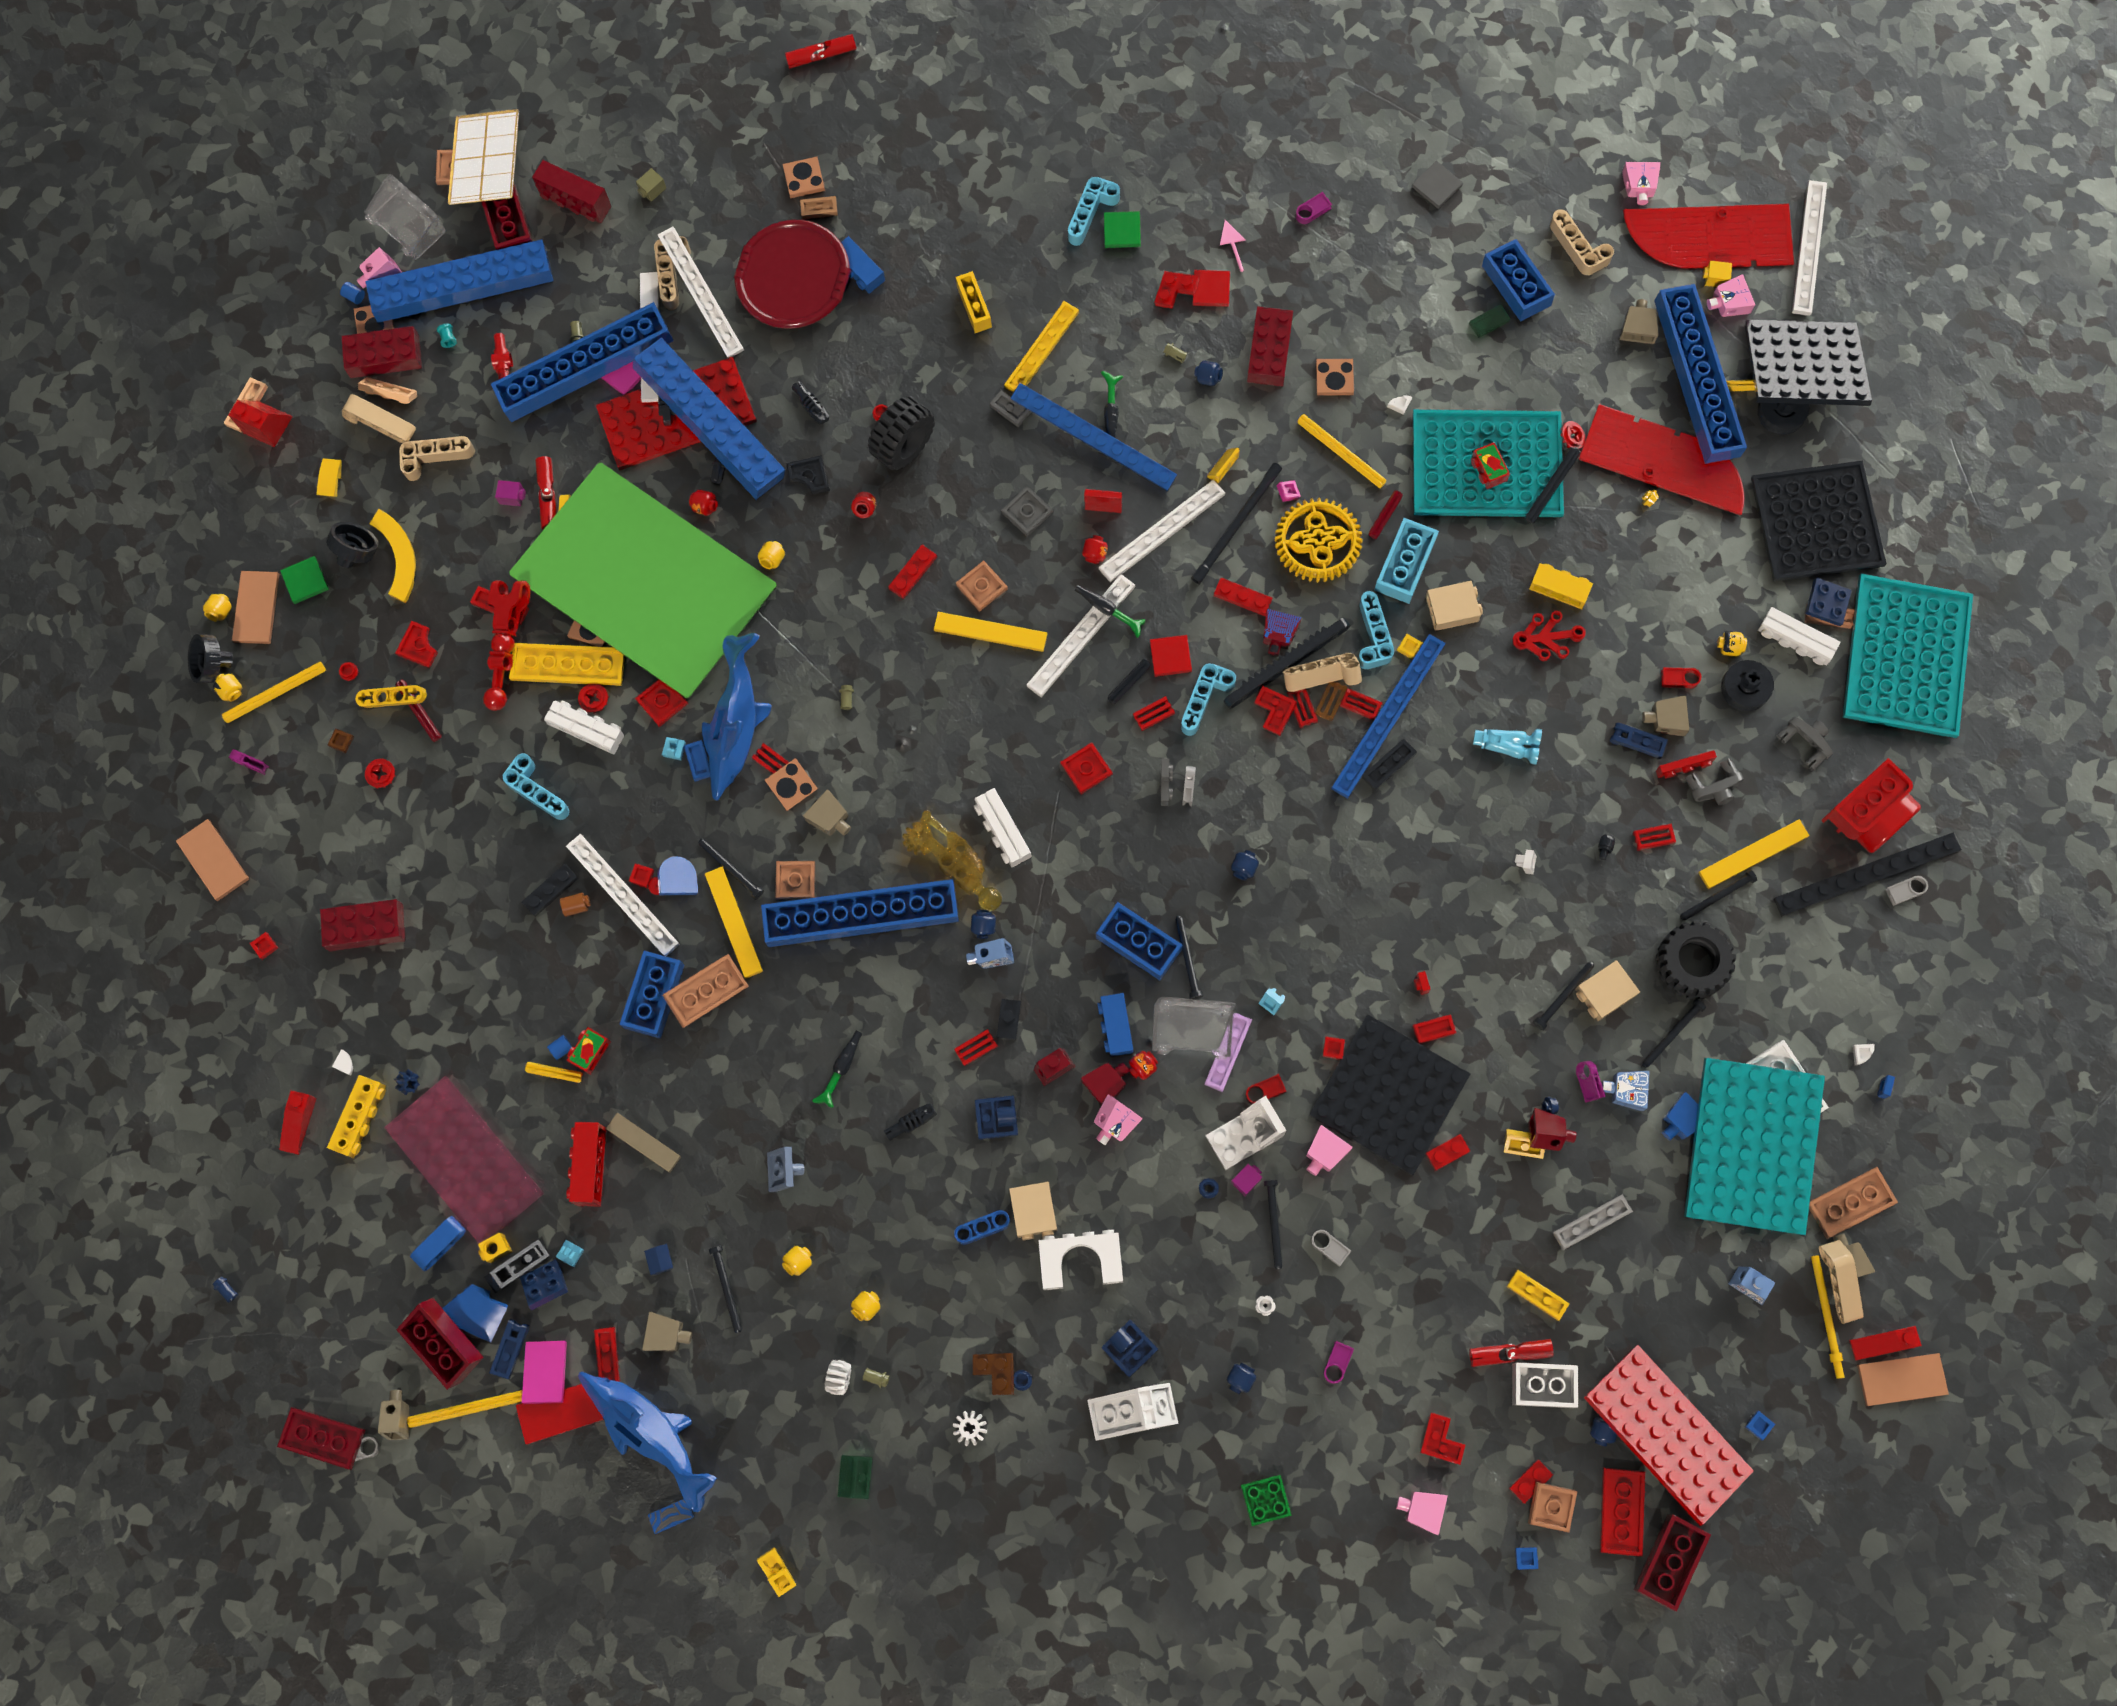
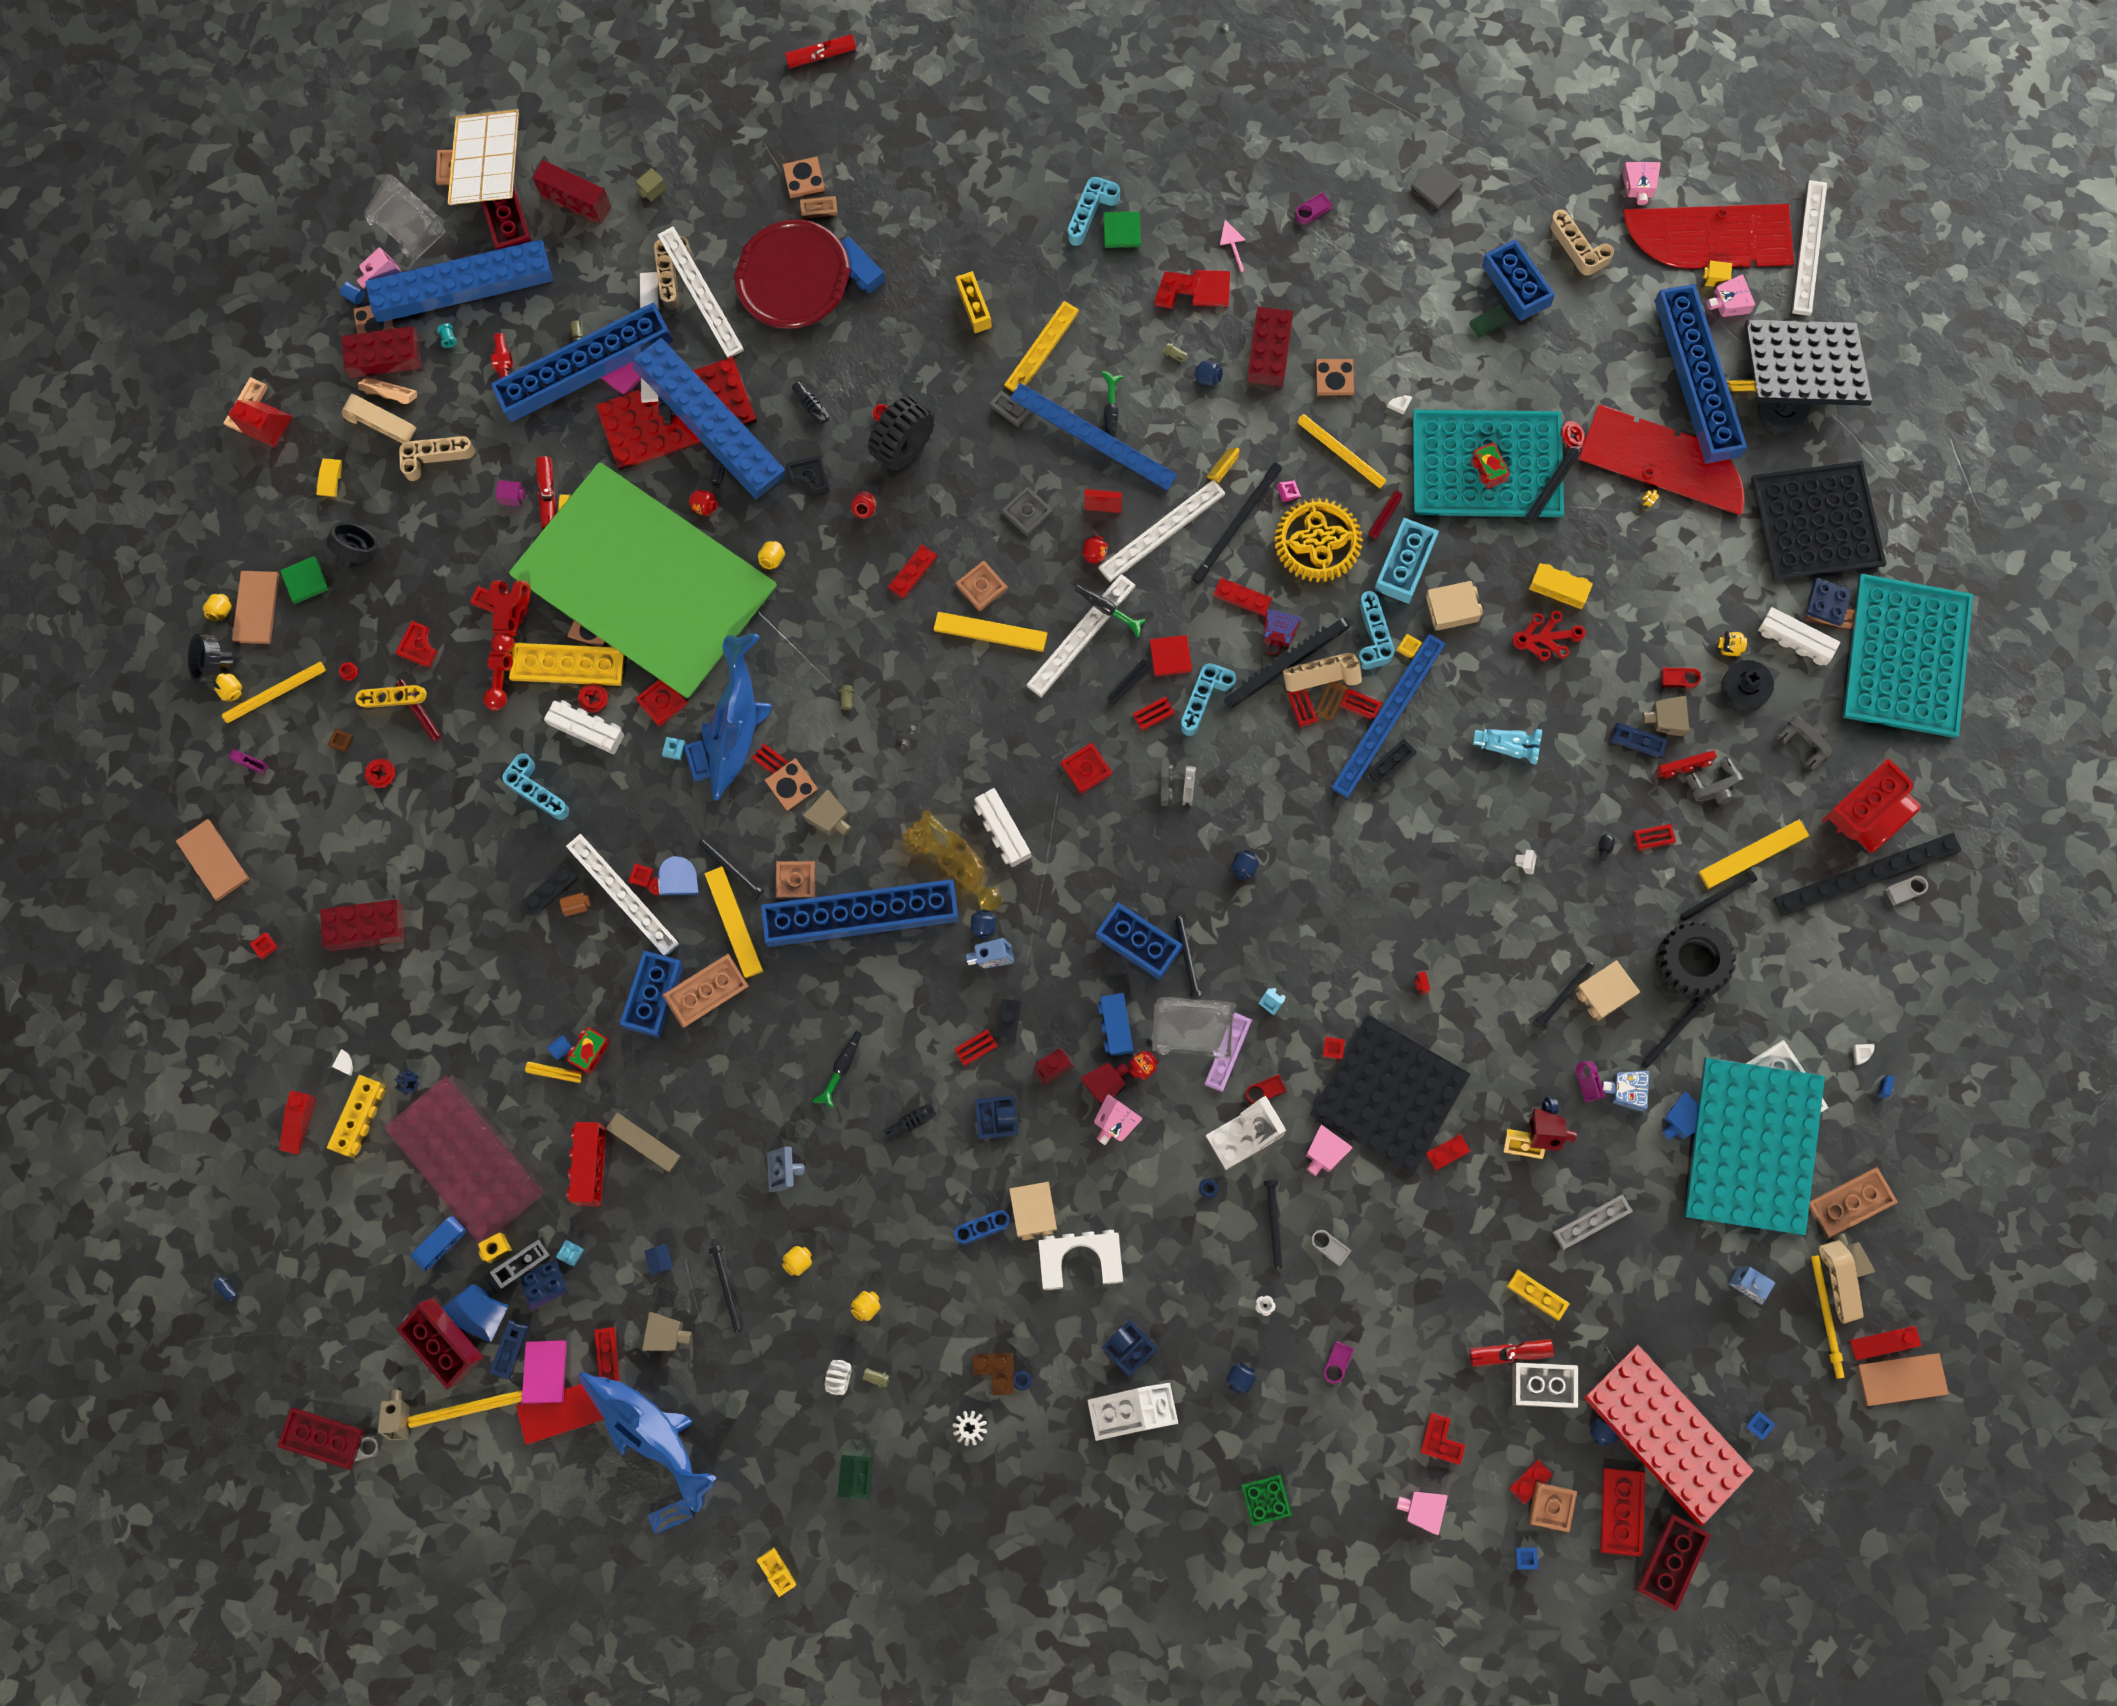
yellow tile [370,509,416,603] -> none
magenta brick [1231,1164,1263,1197] -> none
red plate [1254,686,1297,736] -> none
red tile [1413,1014,1457,1044] -> none
dark tan torso [1620,299,1658,344] -> none

